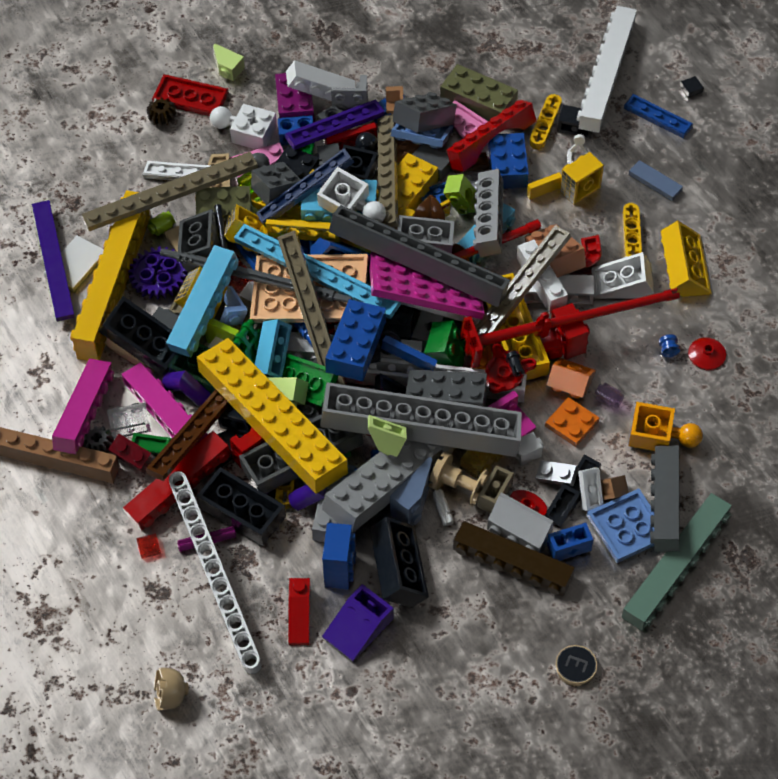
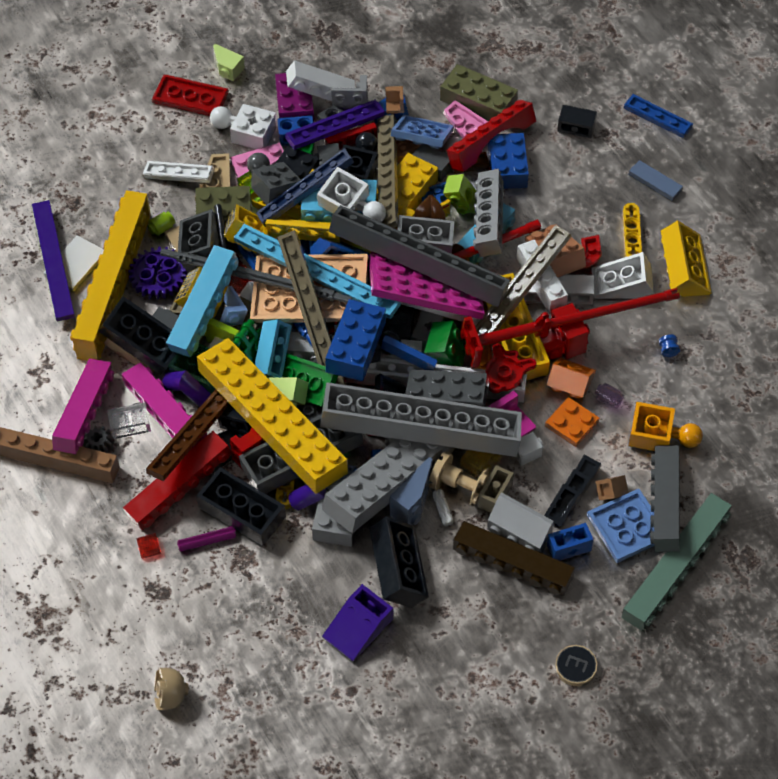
dark tan plate [81,152,258,232] -> none
dark red brick [108,433,155,474] -> none
green tile [131,433,171,456] -> none
dark brown gear [146,97,176,127] -> none
white beam [169,471,262,674] -> none
red slope [288,578,311,645] -> none
blue brick [322,523,357,589] -> none
yellowish green slope [368,415,407,457] -> none
dark grey brick [393,92,457,133] -> none
black pin [506,351,525,377] -> none
red dish [510,490,547,516] -> none
yellow tile [527,172,561,200] -> none
yellow beam [530,94,562,150] -> none
light grey plate [535,460,579,487] -> none
yellow brick [560,152,604,205] -> none
white piece [567,134,588,164] -> none
white brick [577,6,637,133] -> none
white plate [578,467,603,511] -> none
black tile [680,76,704,97] -> none
red dish [688,337,726,370] -> none

